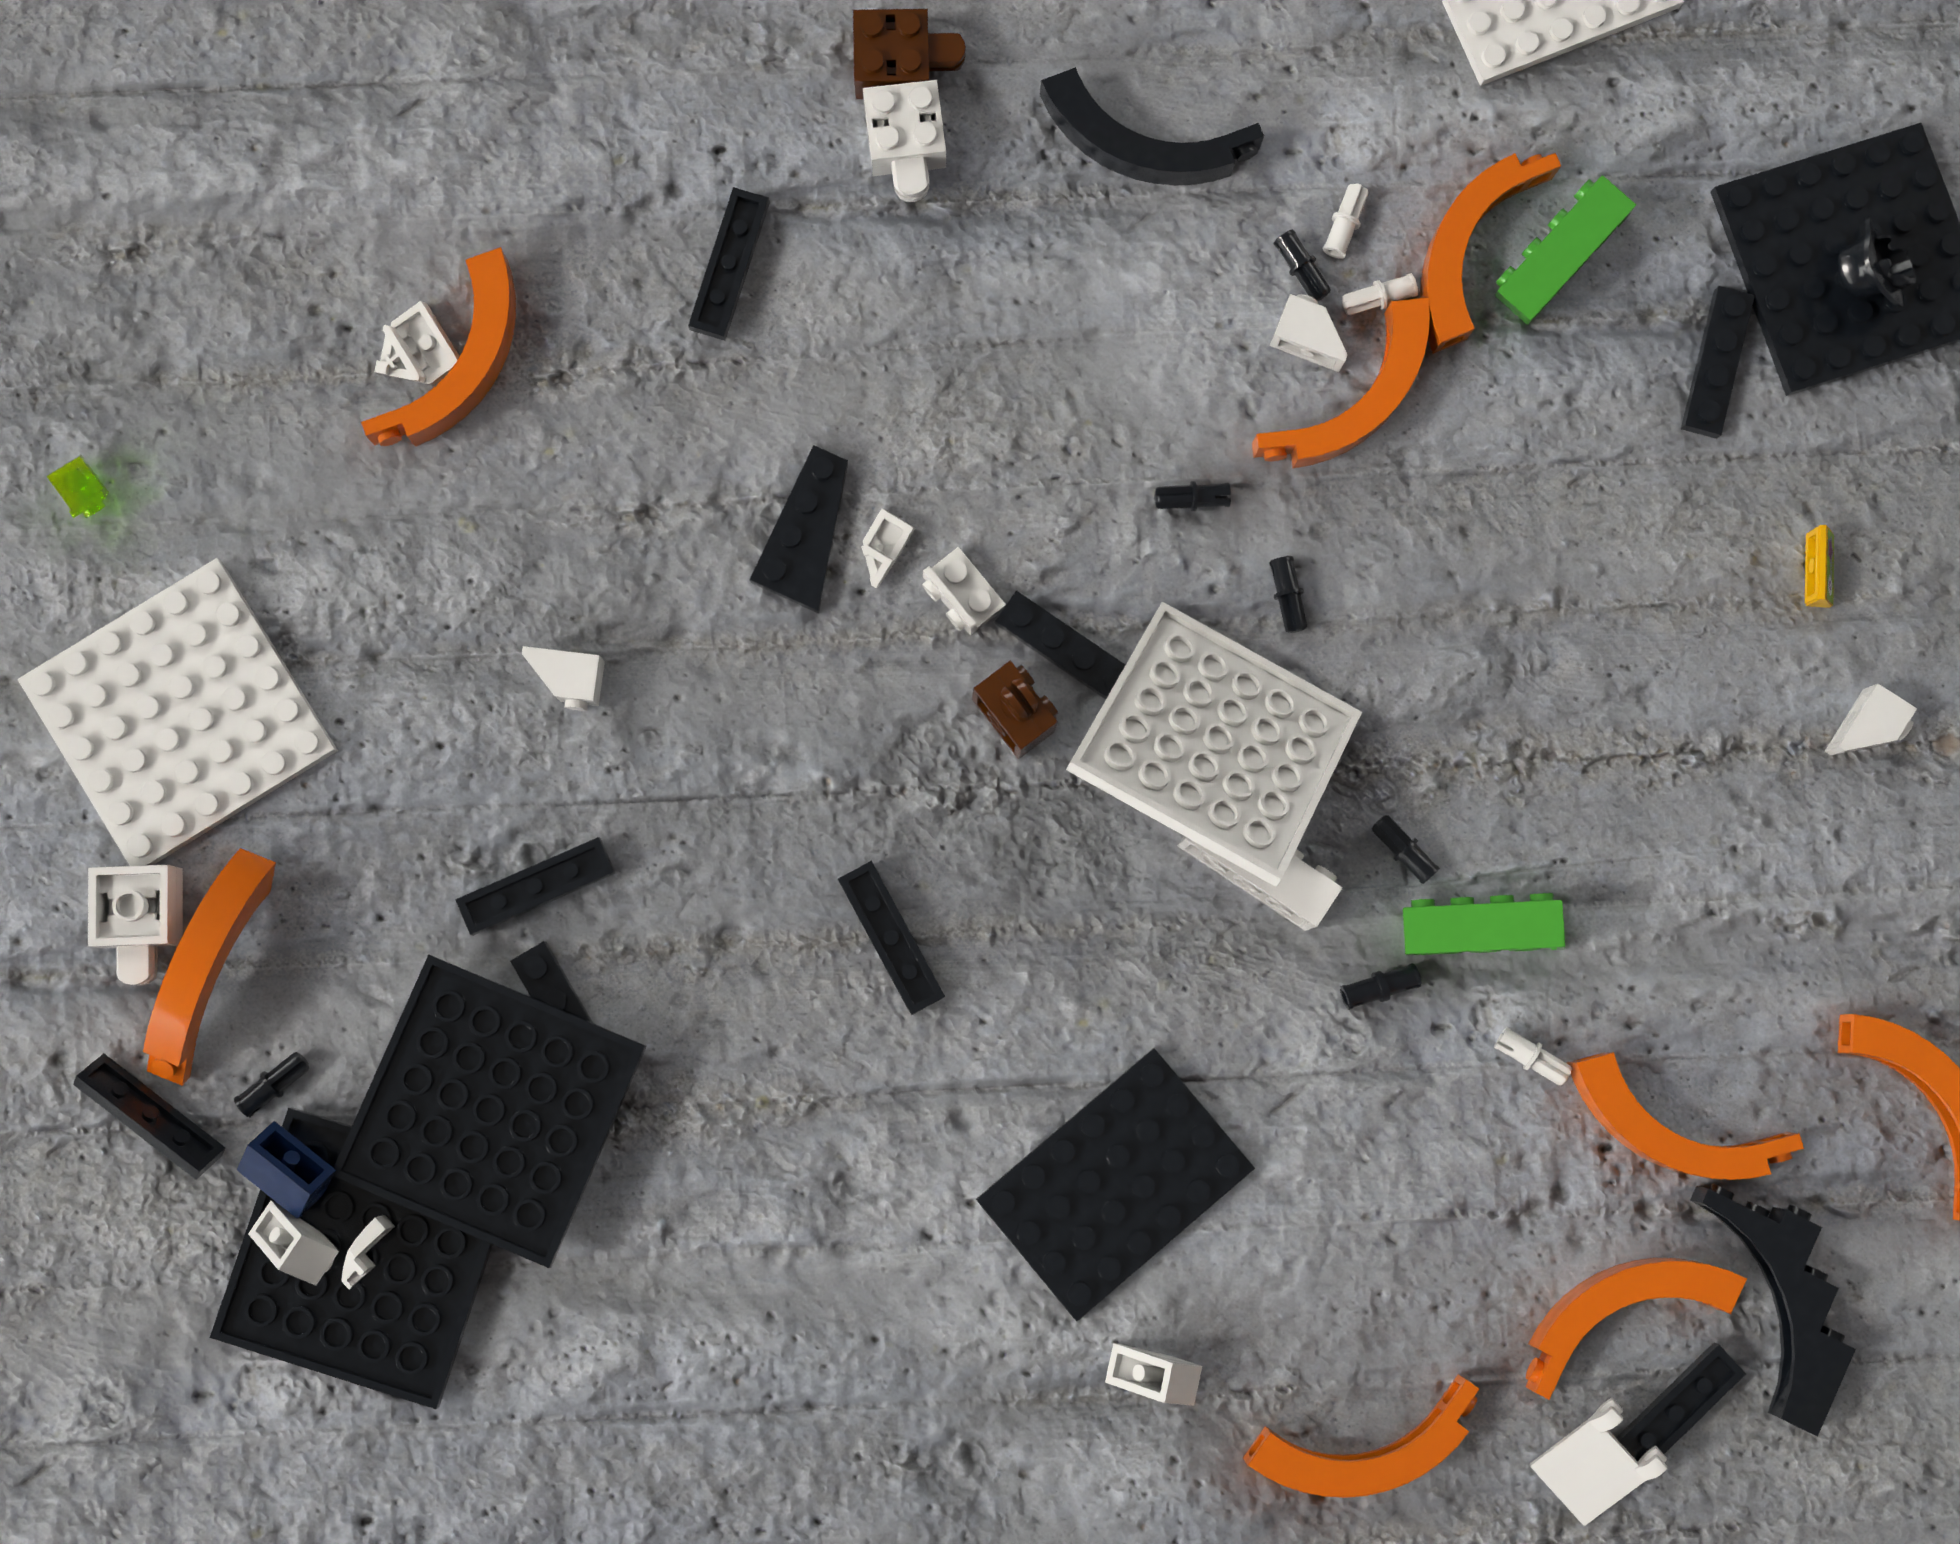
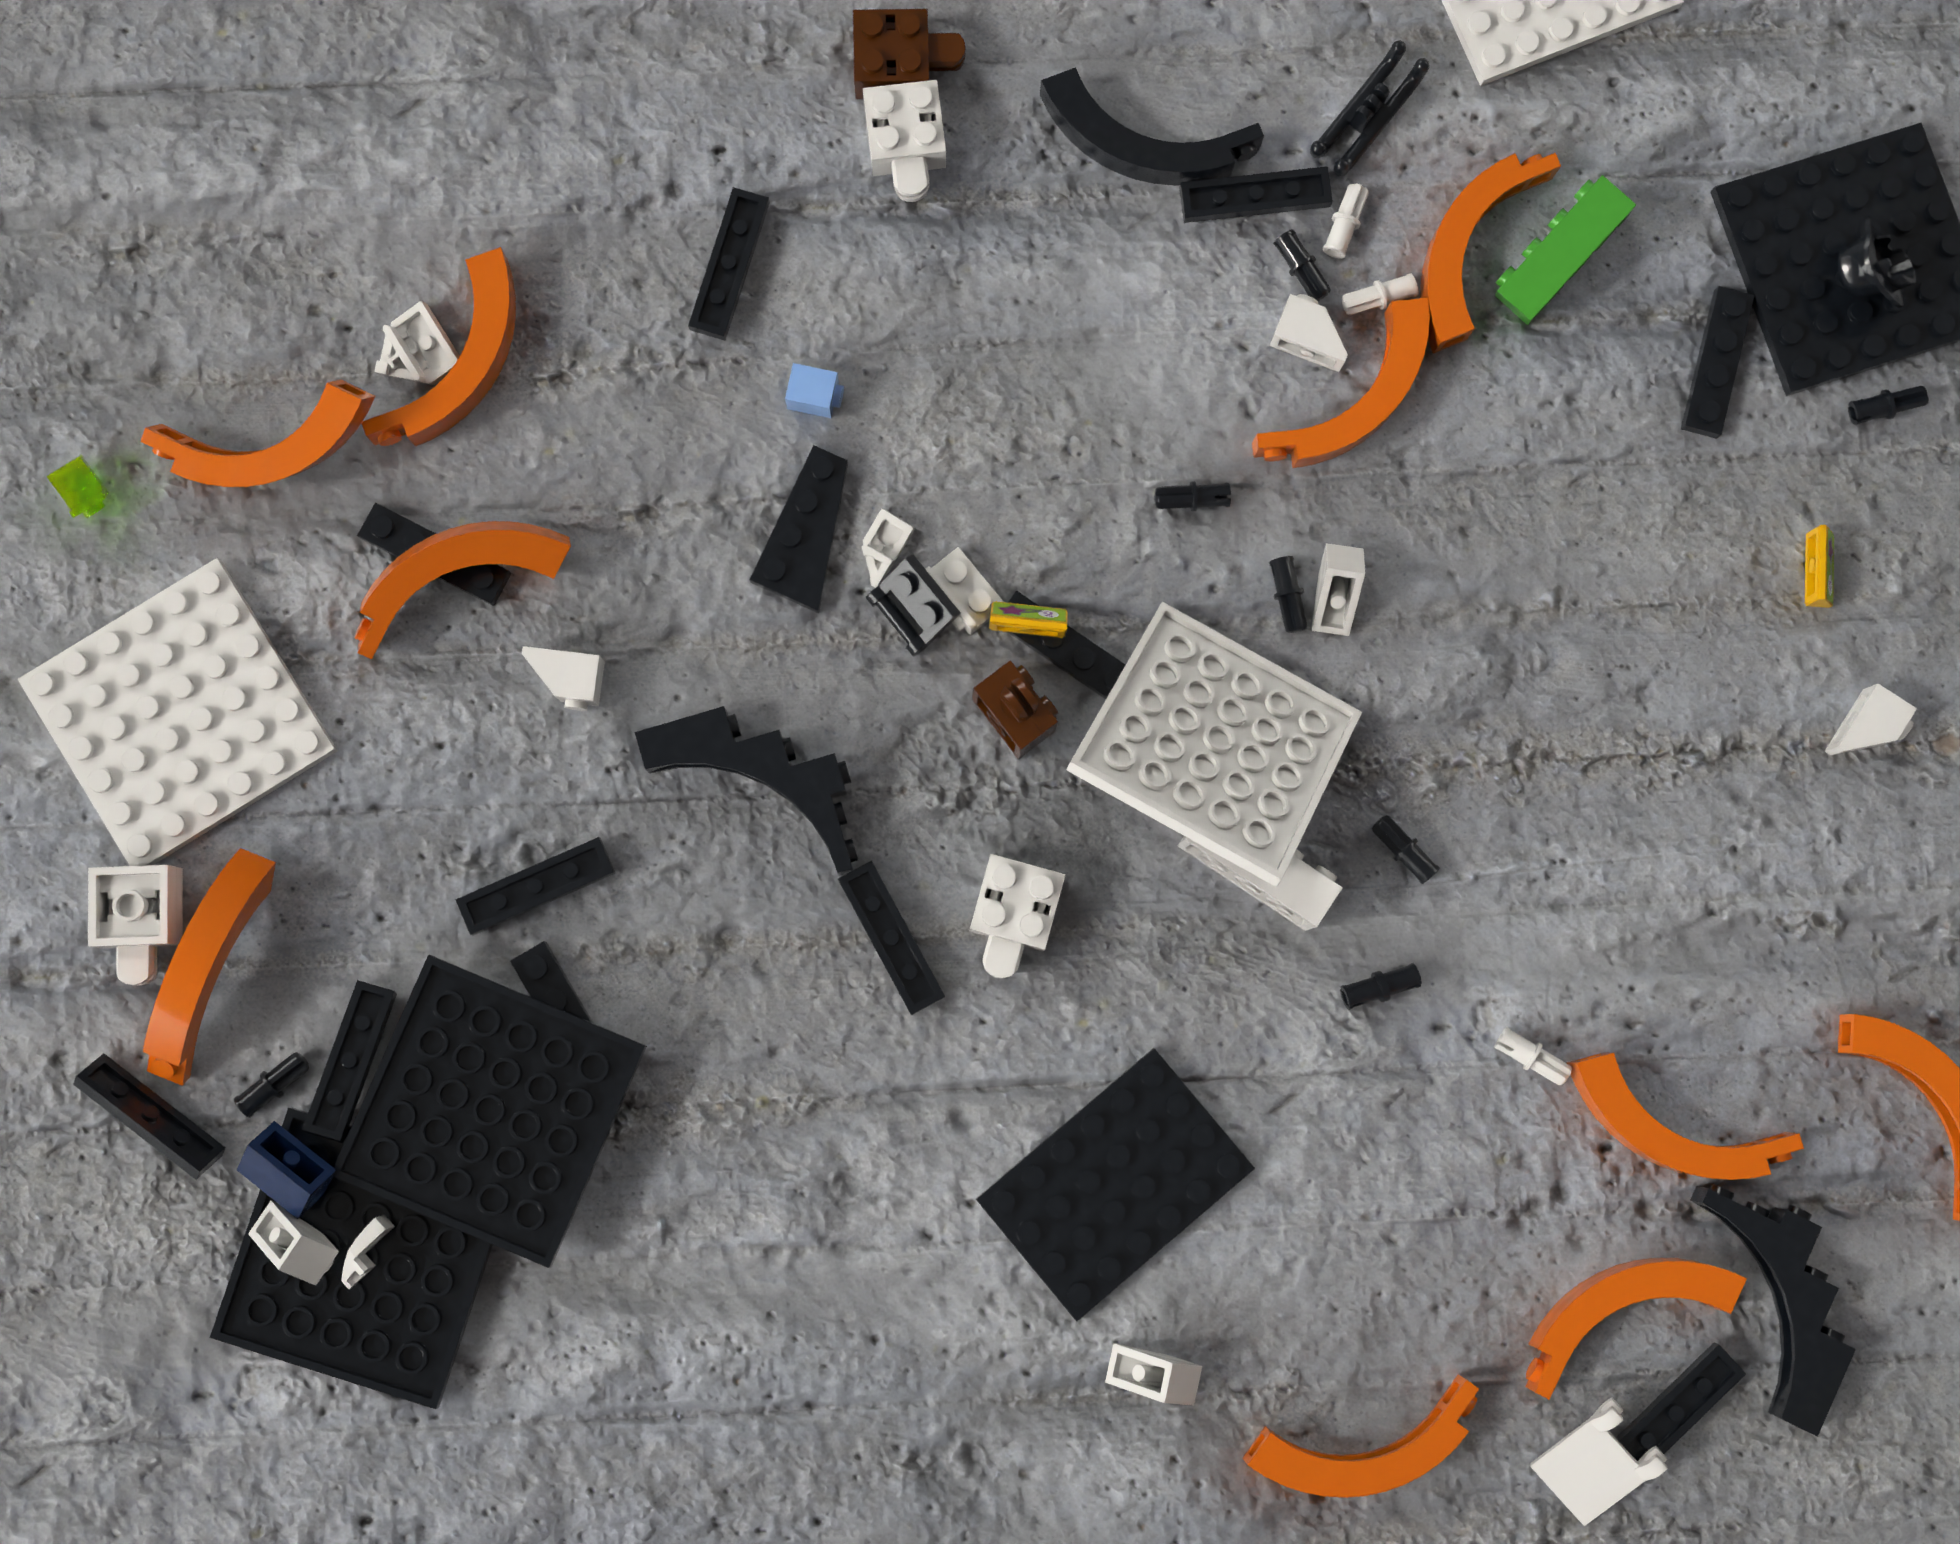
bright green wedge [1403,893,1565,955] -> none
none -> orange arch [140,379,375,487]
none -> black plate [302,980,397,1143]
none -> orange arch [354,521,571,659]
none -> black plate [357,503,512,606]
none -> black arch [635,706,858,876]
none -> light blue brick [785,363,844,418]
none -> black plate [866,555,961,657]
none -> white brick [969,854,1066,978]
none -> yellow slope [989,601,1068,638]
none -> black plate [1179,166,1333,223]
none -> black piece [1310,40,1430,176]
none -> white slope [1312,543,1365,636]
none -> black axle [1848,386,1929,425]

